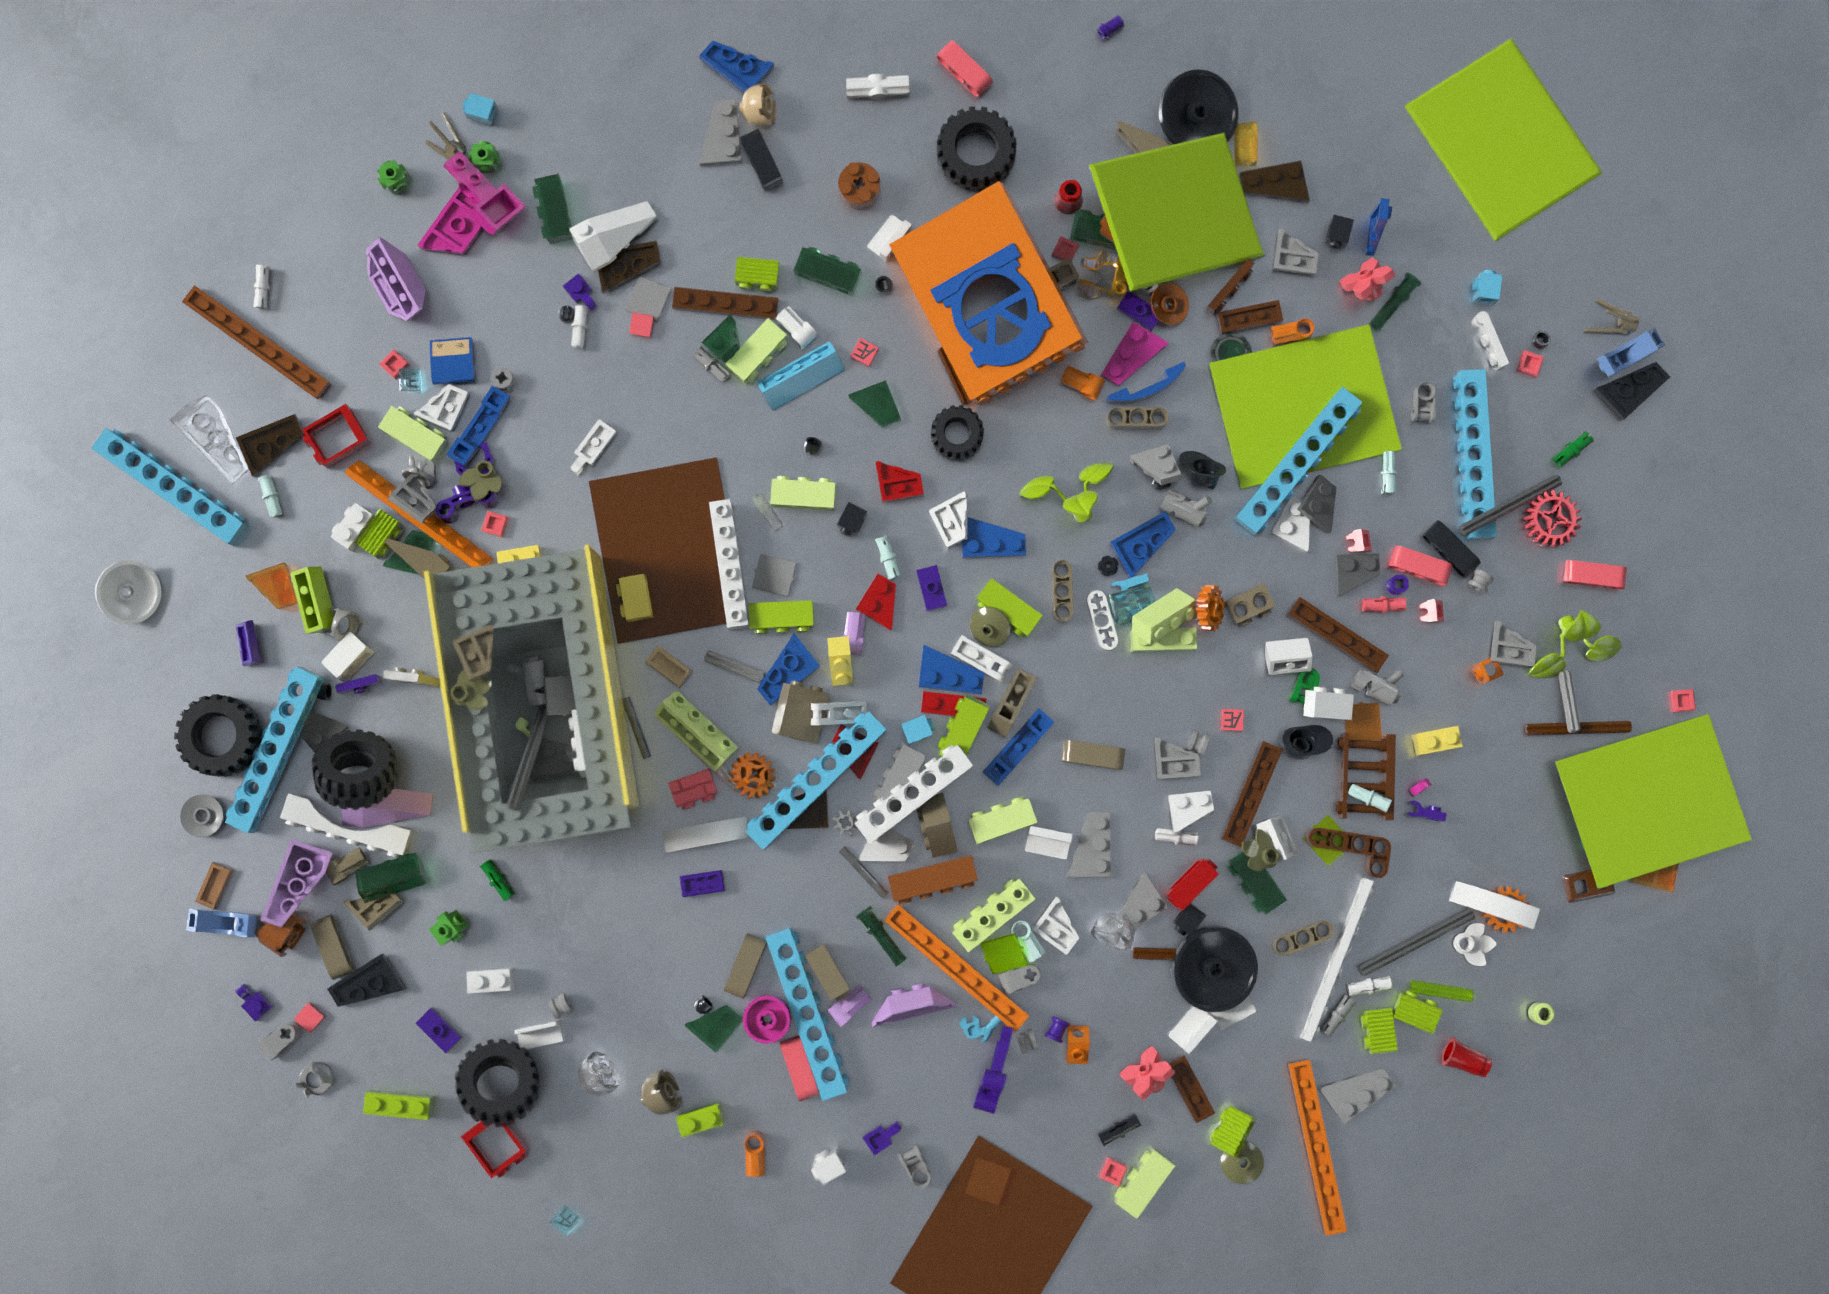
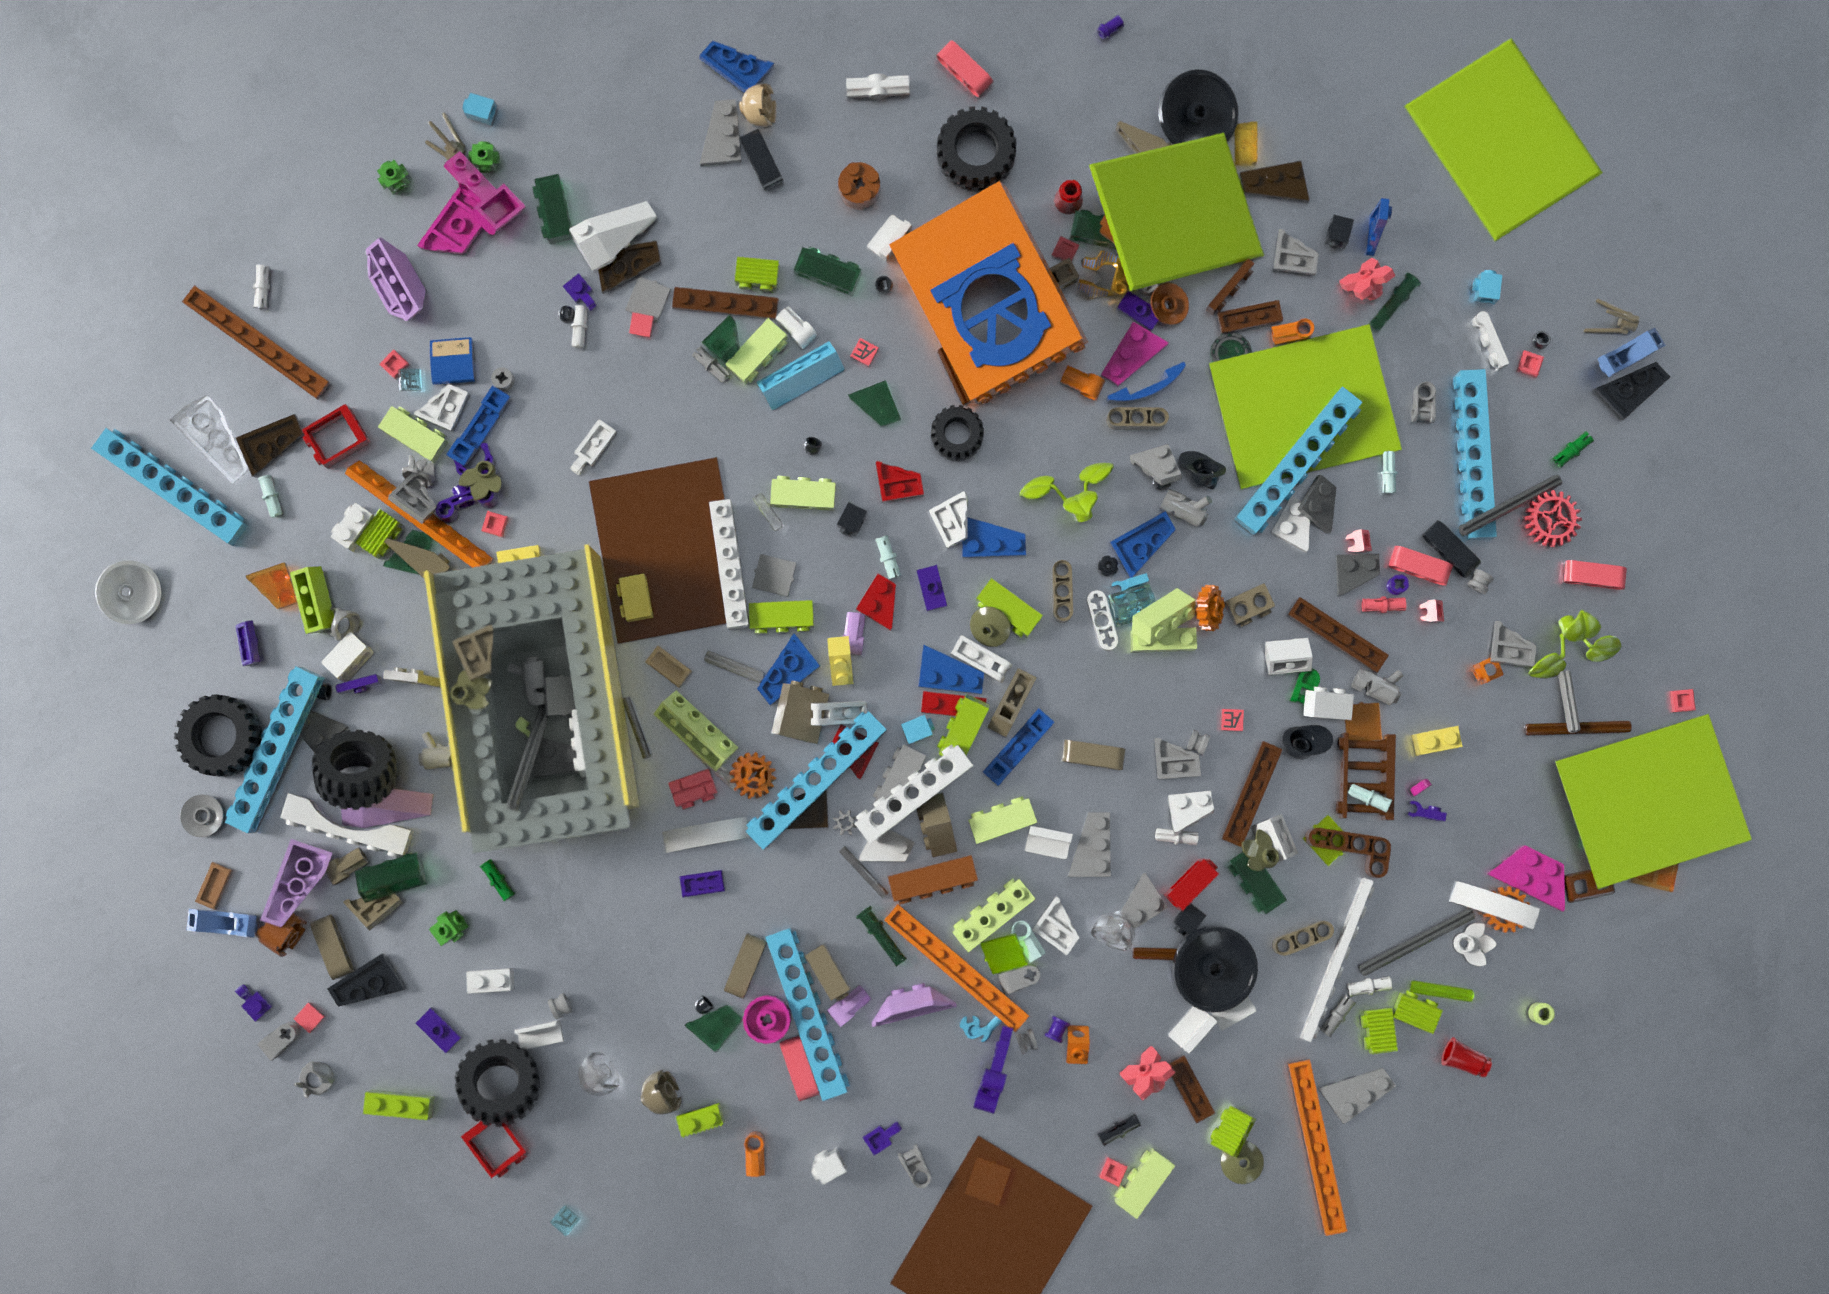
none -> light grey piece [418,732,452,770]
none -> dark pink wing [1487,845,1565,912]

